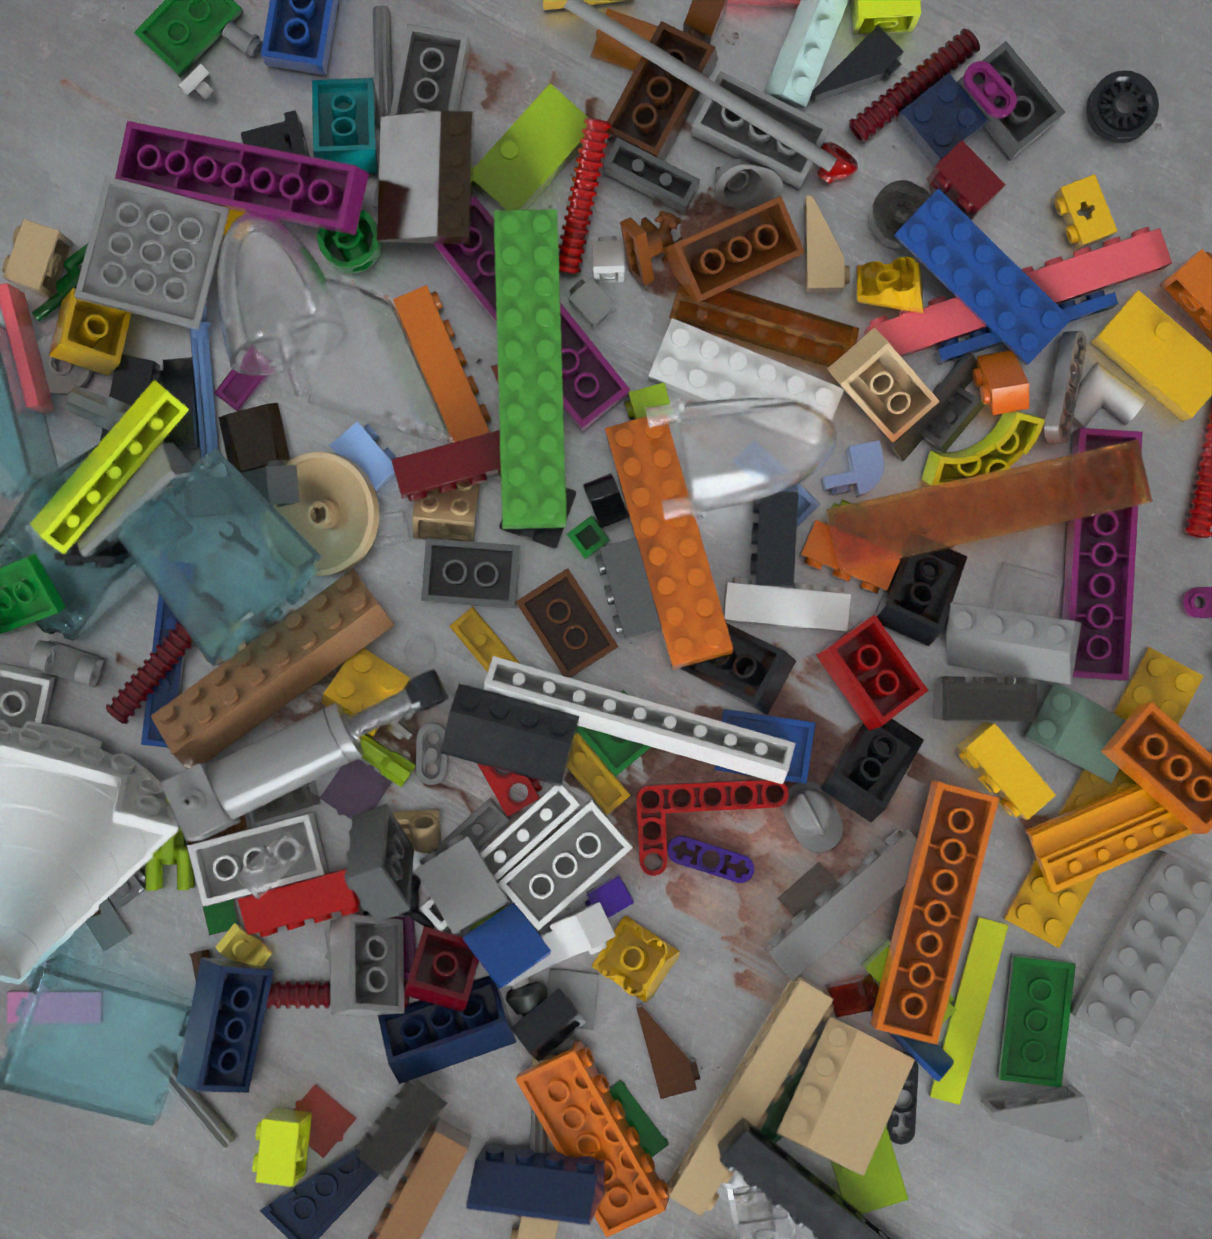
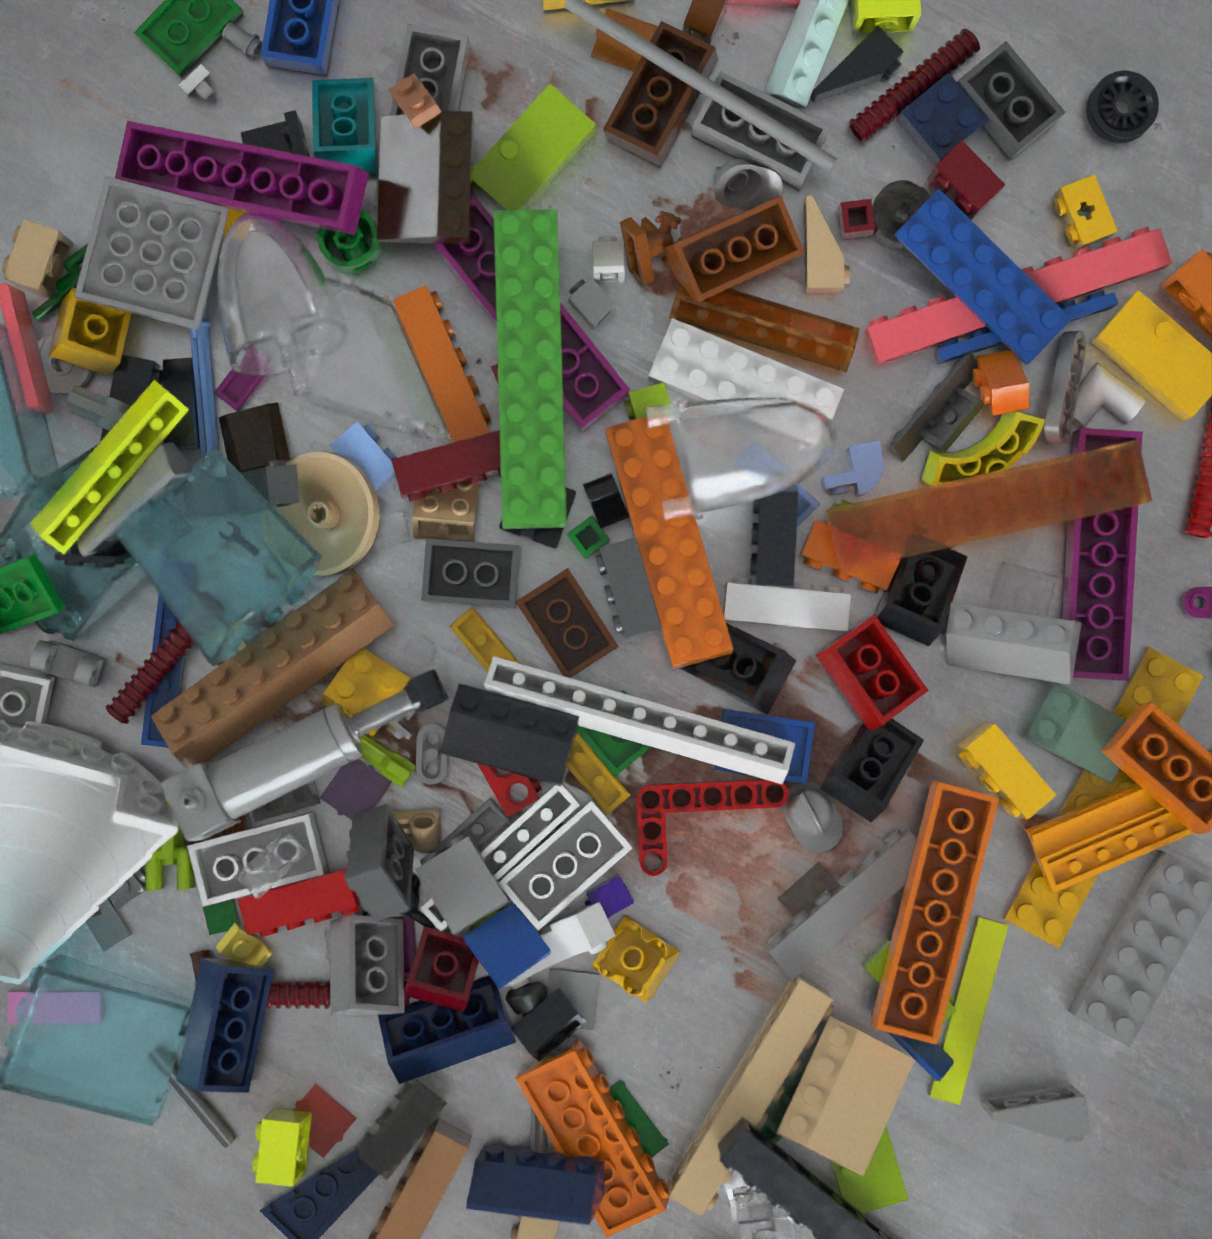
light grey axle [373,6,393,128] -> none
red piece [558,117,611,274] -> none
dark grey brick [603,137,700,214] -> none
reddish brown slope [636,1002,701,1099] -> none
dark purple beam [667,835,754,883] -> none
red brick [817,142,858,184] -> none
tan brick [827,327,940,443] -> none
clear red bracket [827,974,879,1018] -> none
yellow slope [857,256,924,313] -> none
black beam [886,1052,919,1145] -> none
clear smoke brick [933,676,1037,722] -> none
magenta plate [963,61,1017,119] -> none
green plate [998,955,1076,1088] -> none
none -> nougat plate [388,73,442,129]
none -> dark red brick [838,199,875,239]

